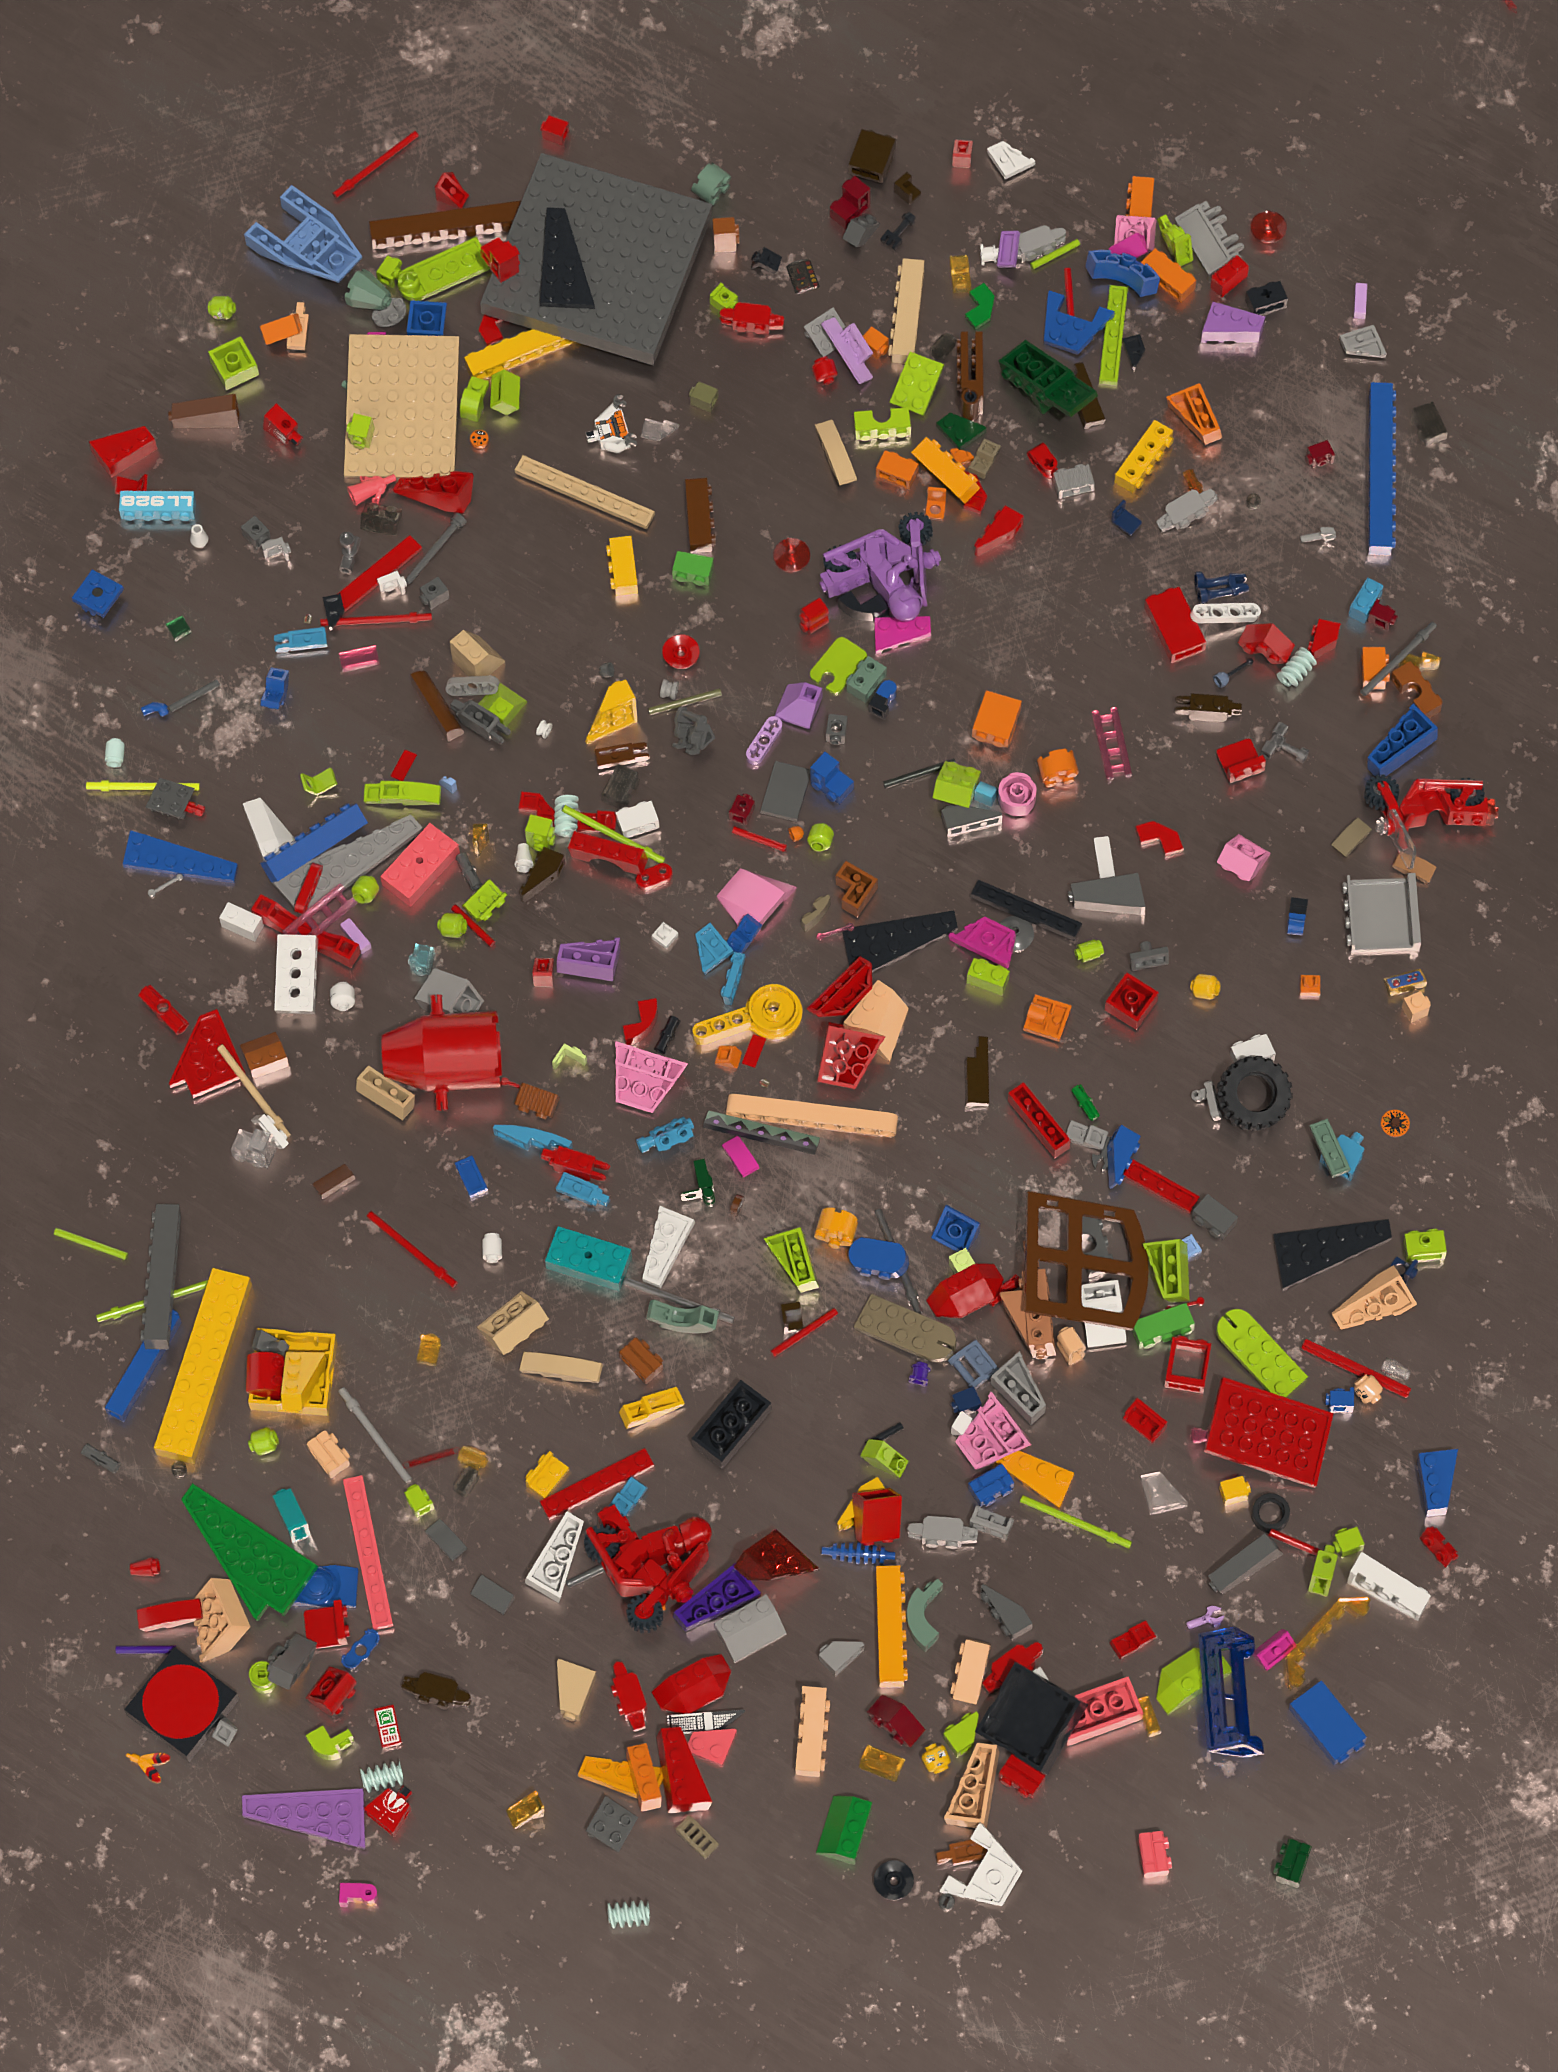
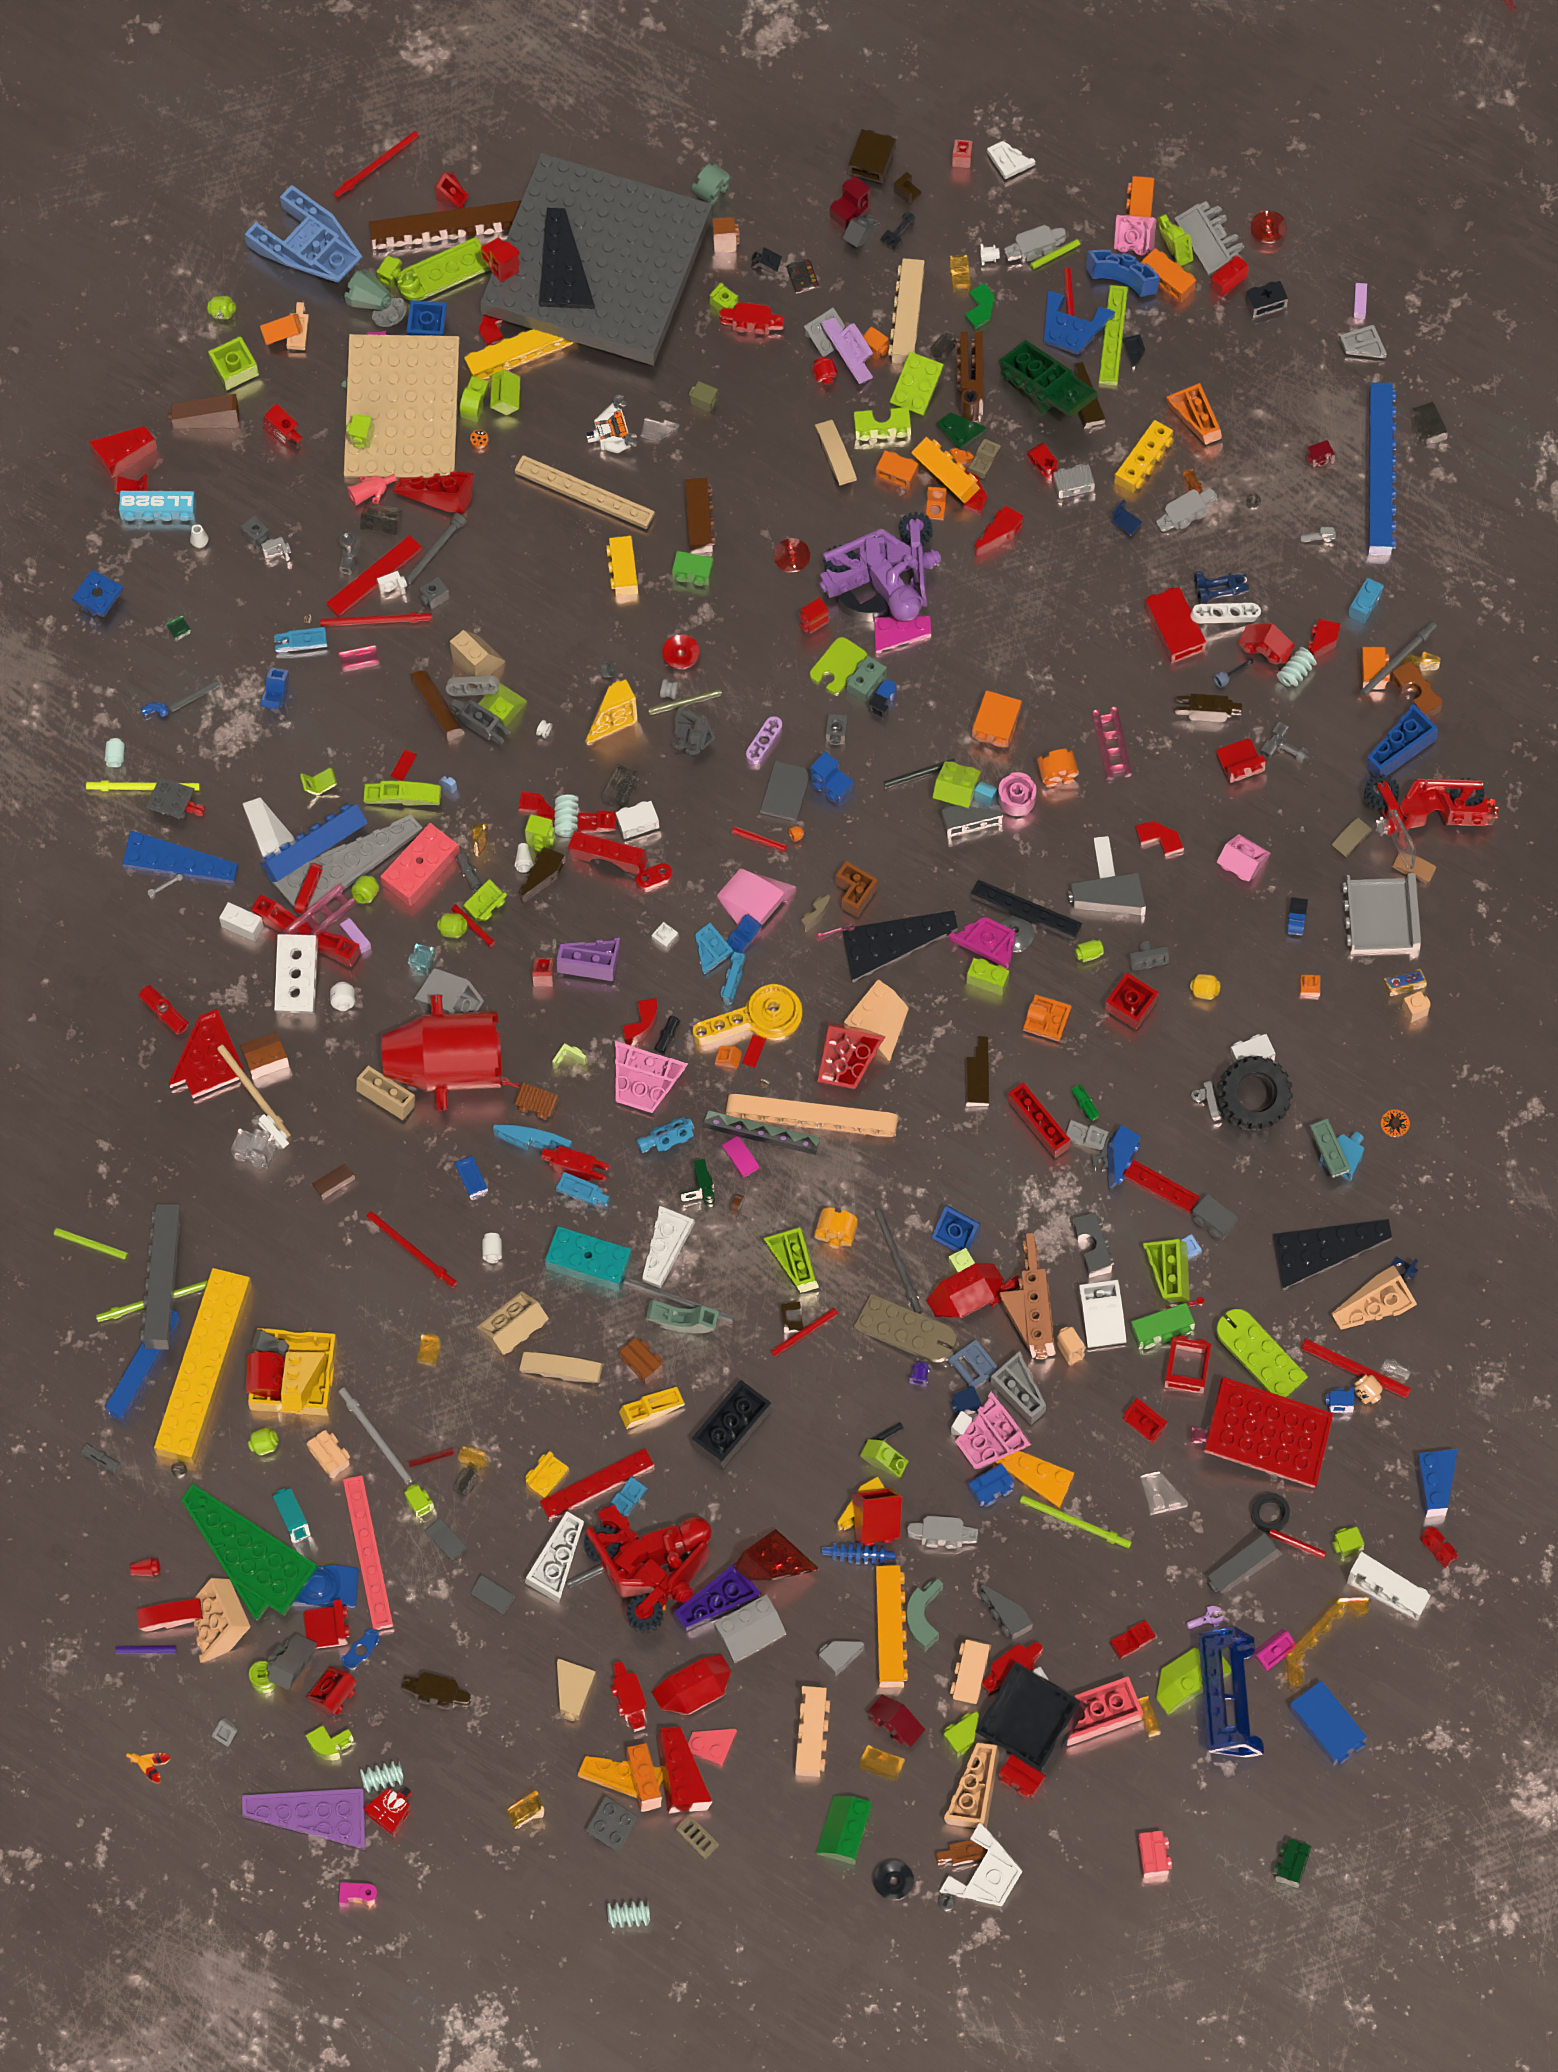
red tile [124,1647,239,1762] -> none
black tile [322,593,345,630] -> none
tile [374,1705,402,1749] -> none
red brick [540,115,569,146] -> none
lime bar [562,805,665,864] -> none
reddish brown hinge [595,742,650,769] -> none
sticker [667,1709,745,1734] -> none
dark red brick [729,794,755,826] -> none
medium lavender slope [775,682,823,729] -> none
red wedge [806,956,872,1017] -> none
lime head [807,823,834,852] -> none
blue brick [849,1237,909,1280] -> none
yellow head [921,1743,951,1774] -> none
light grey hinge [969,1505,1014,1541] -> none
medium lavender tile [997,231,1020,268] -> none
reddish brown window [1024,1191,1149,1331] -> none
dark pink slope [1108,233,1148,258] -> none
medium lavender wedge [1201,302,1265,343] -> none
yellow brick [1219,1476,1251,1506] -> none
lime torso [1308,1545,1338,1596] -> none
dark red brick [1368,599,1398,631] -> none
lime brick [1403,1229,1447,1262] -> none

